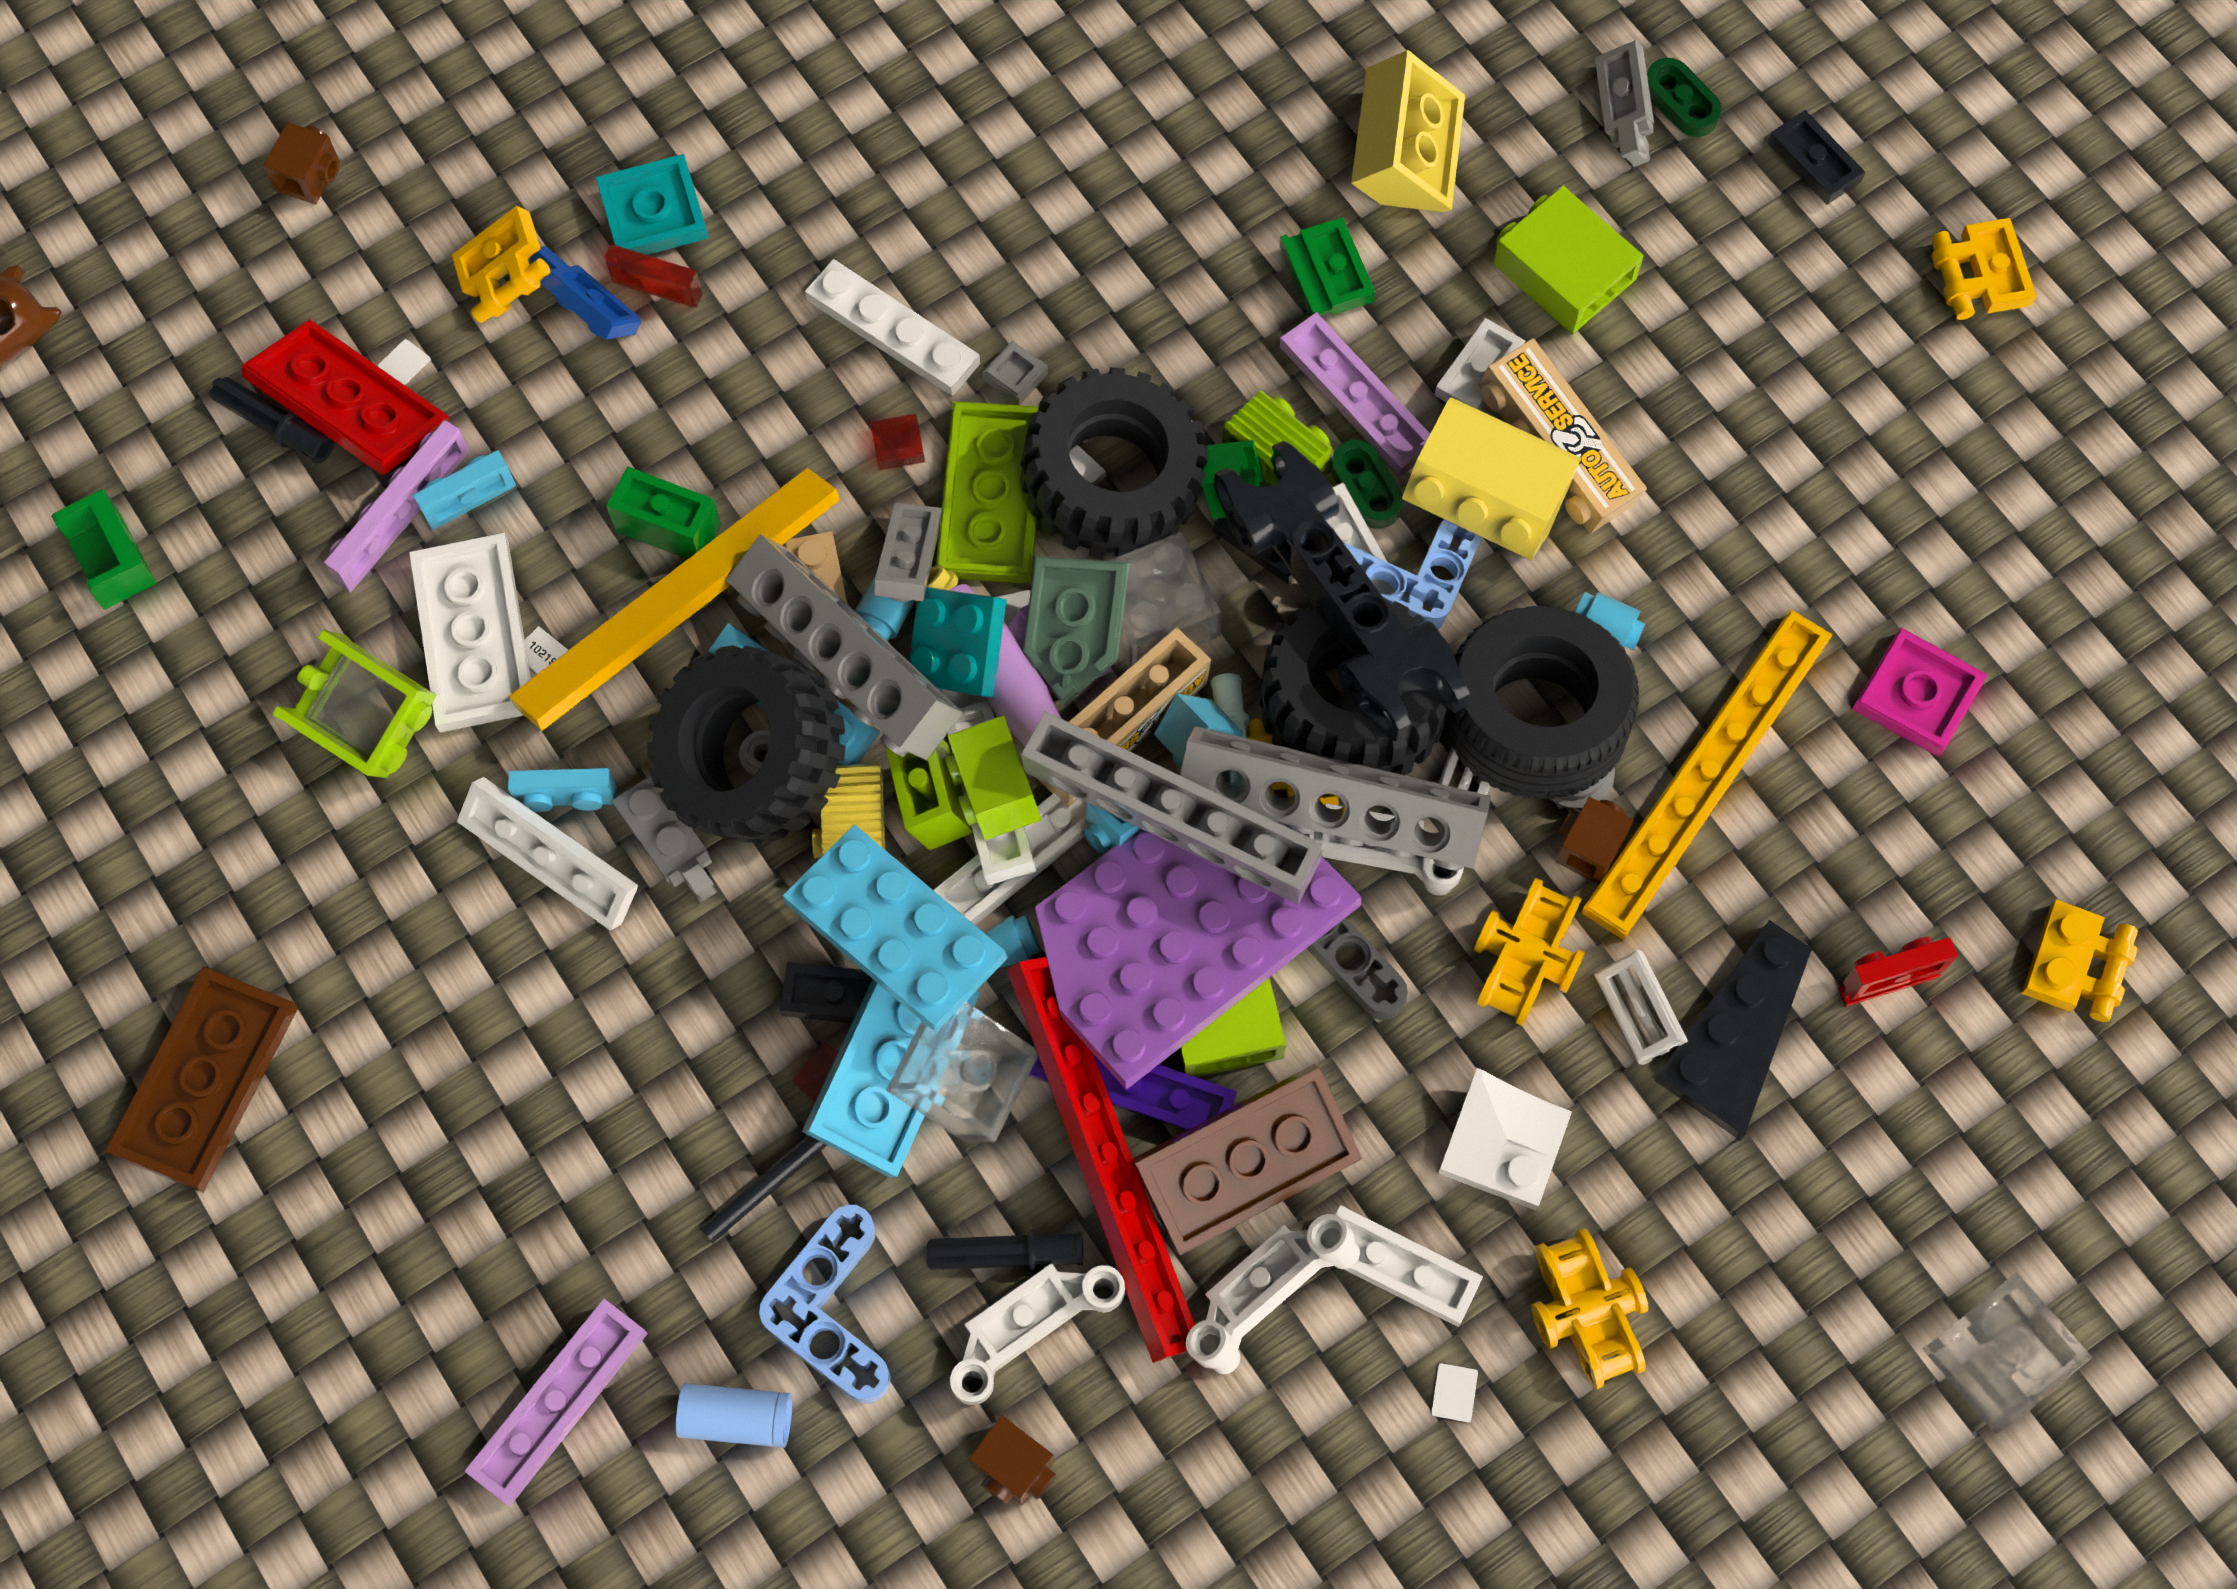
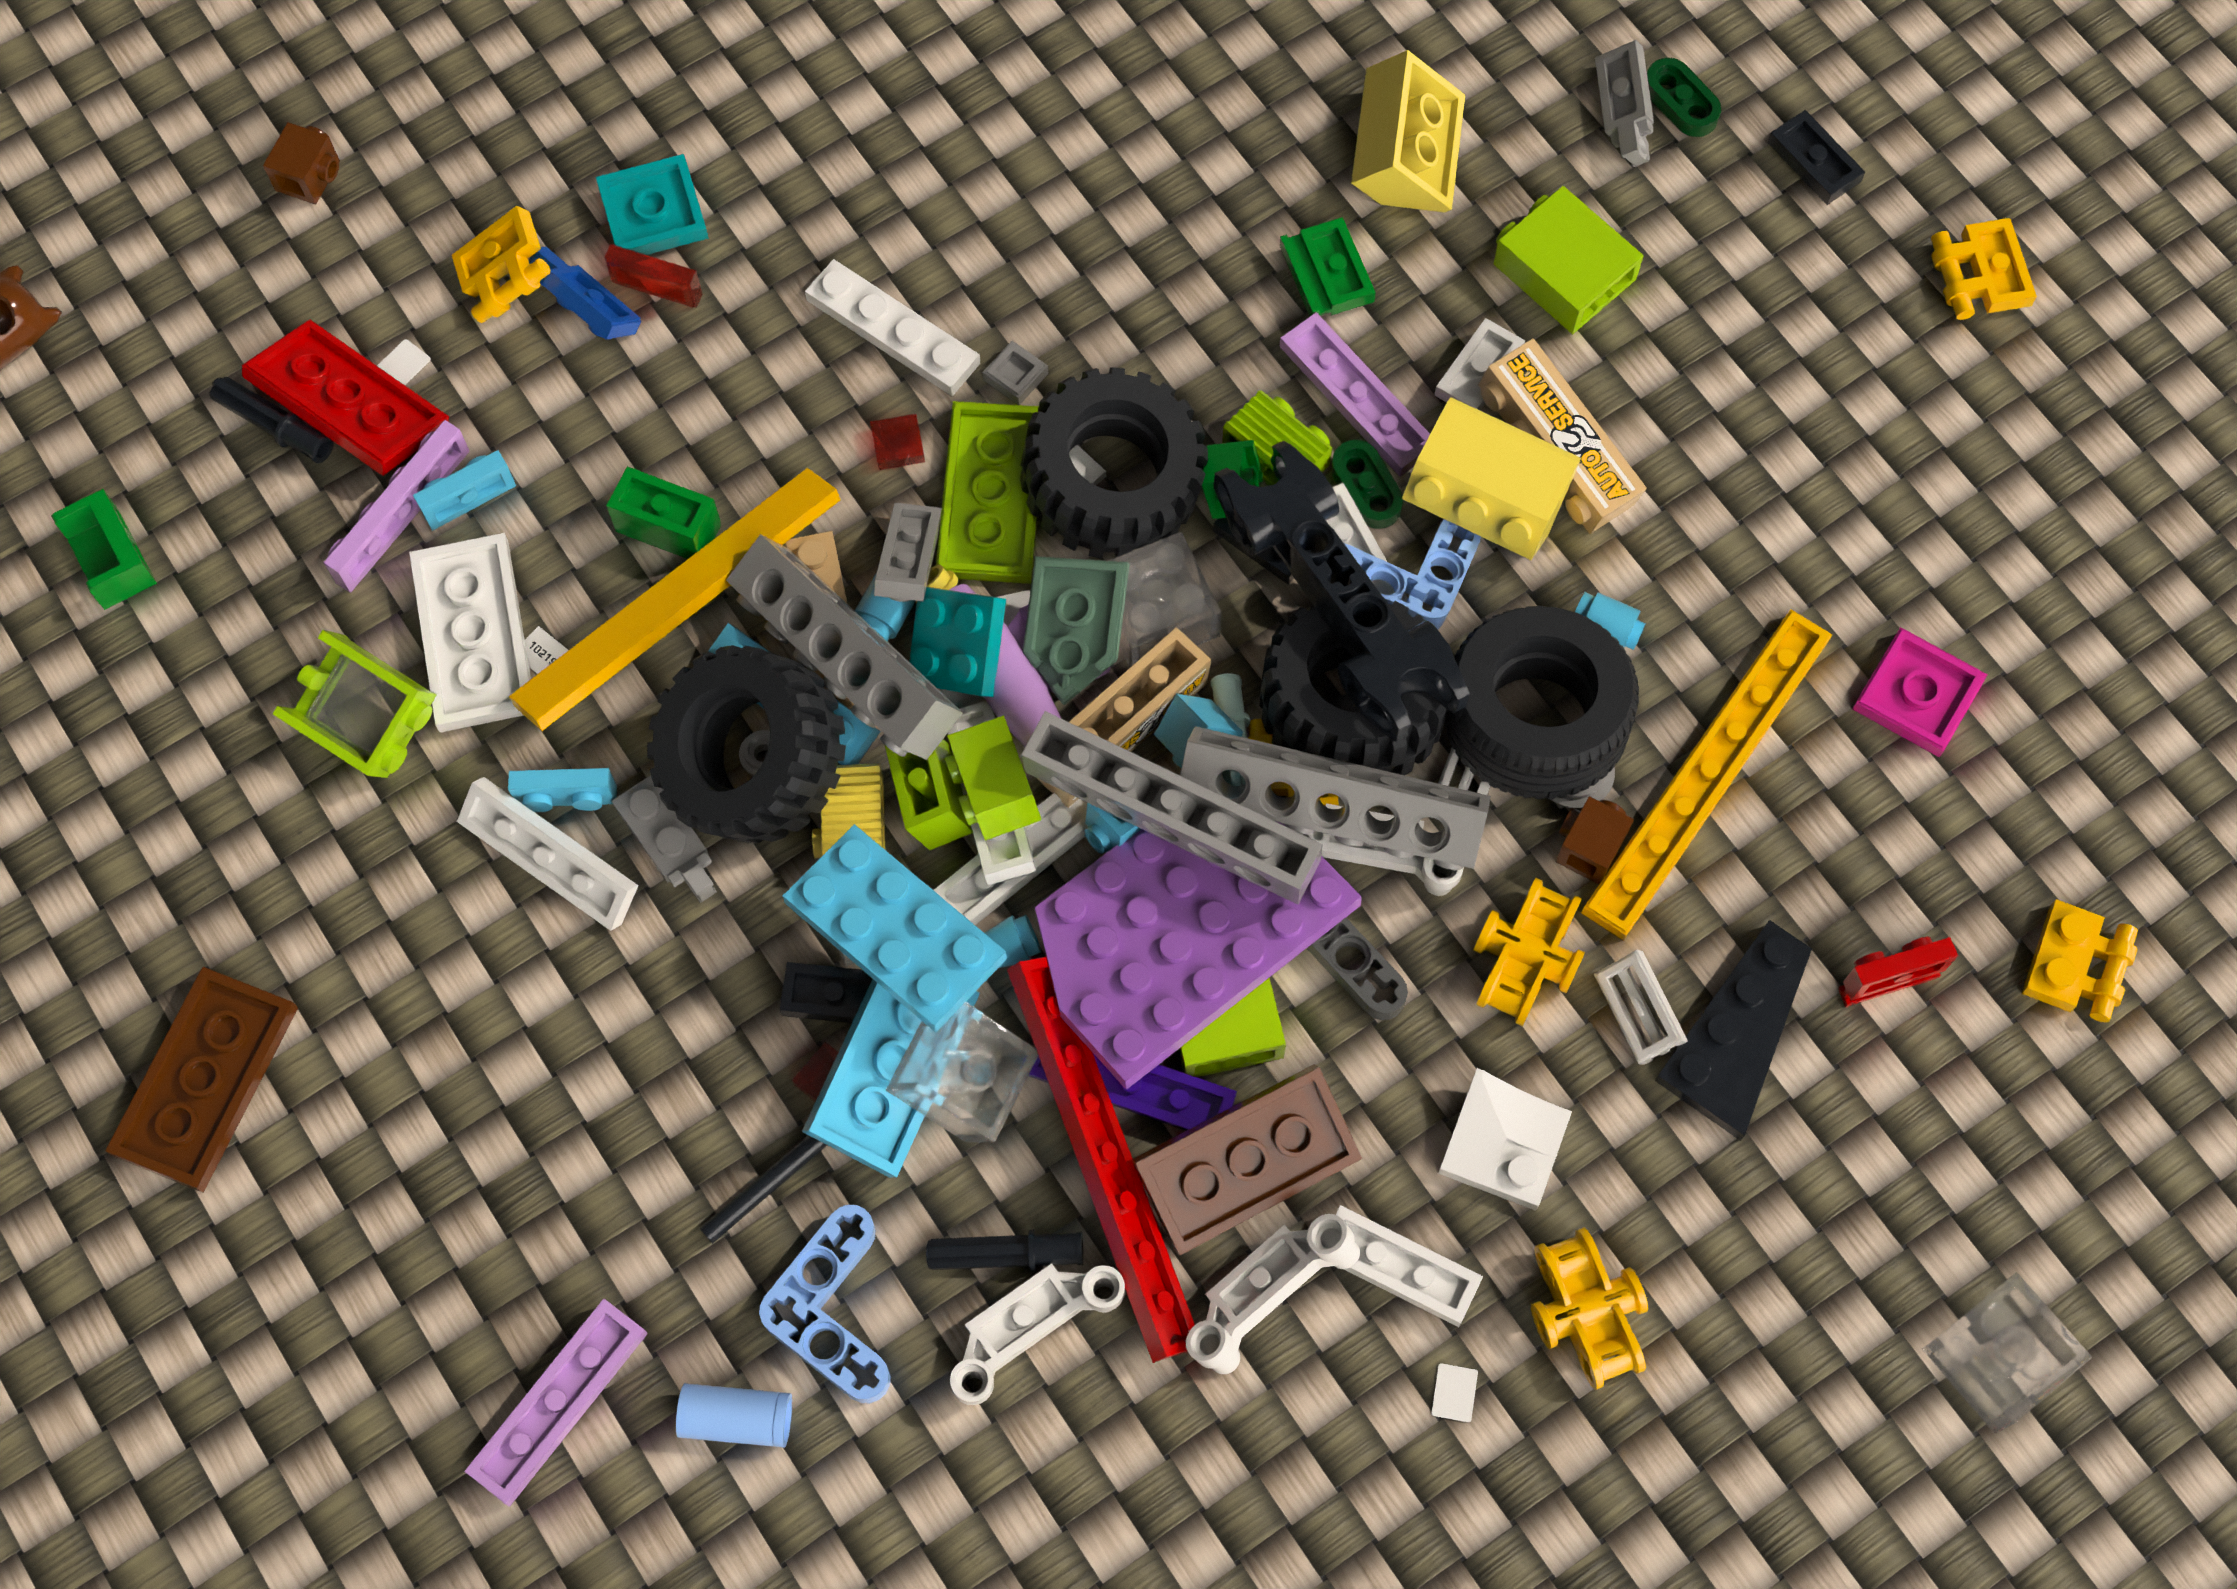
reddish brown brick [969,1415,1056,1506] -> none

